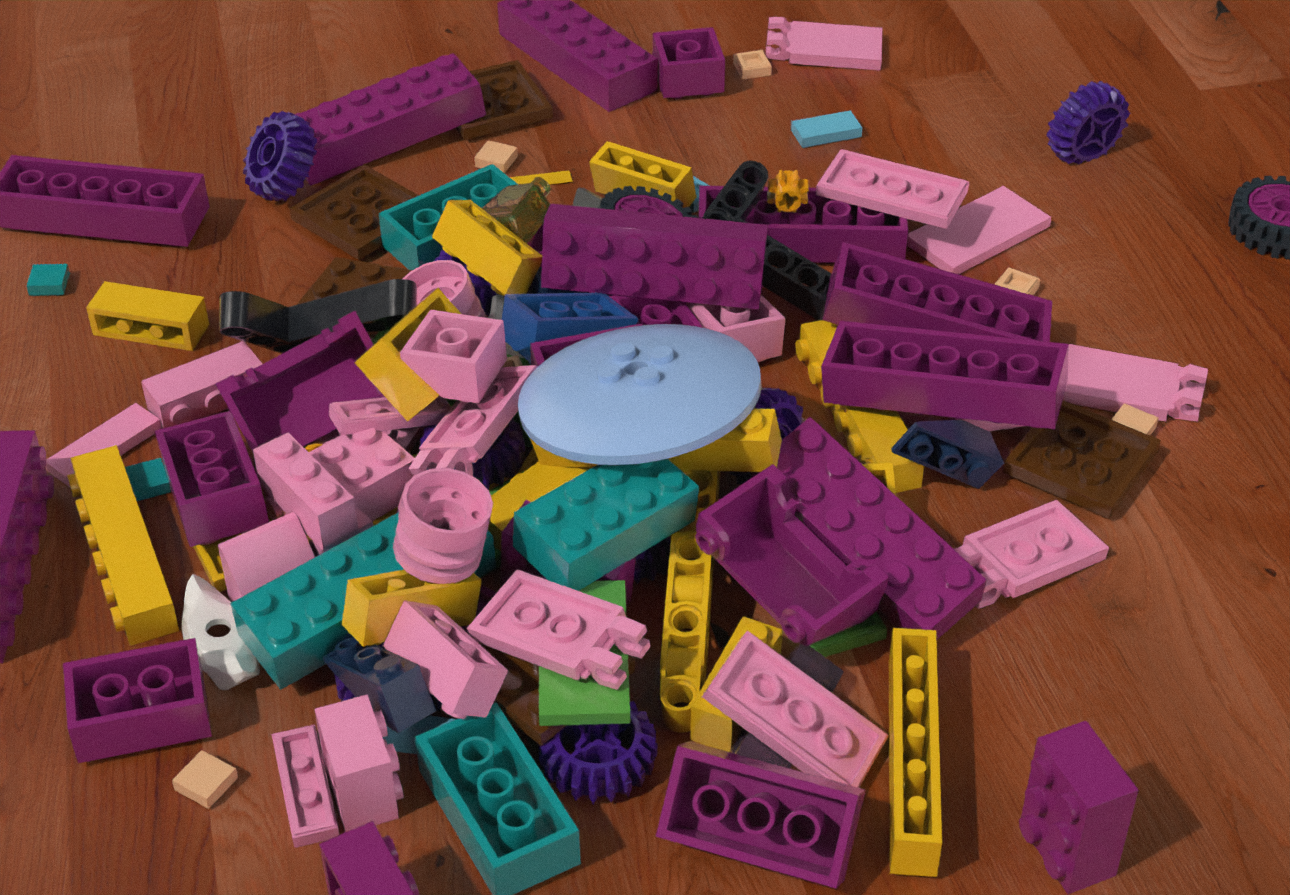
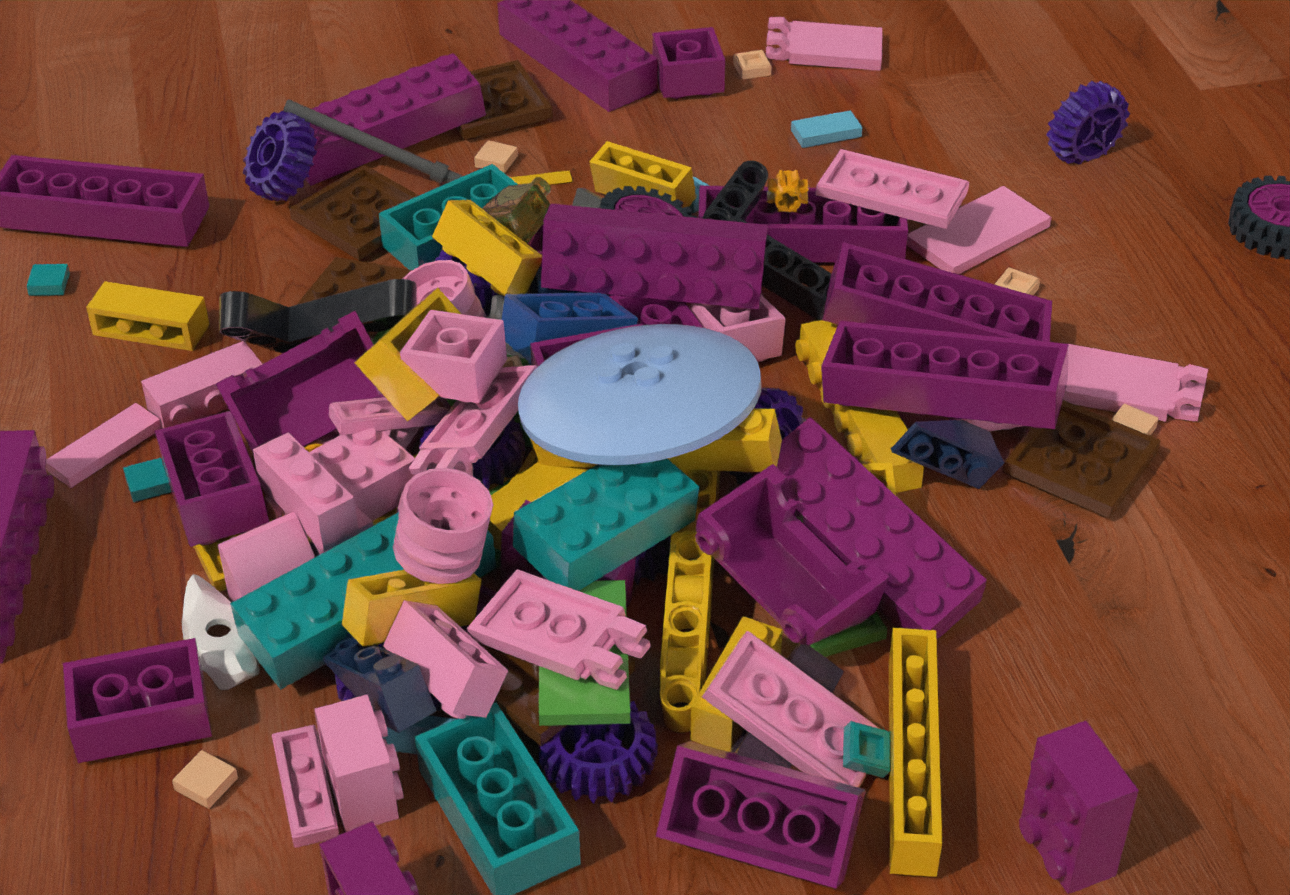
yellow brick [67,445,179,646] -> none
bright pink tile [954,500,1109,609] -> none
none -> dark grey bar [283,99,463,184]
none -> teal tile [843,721,891,778]

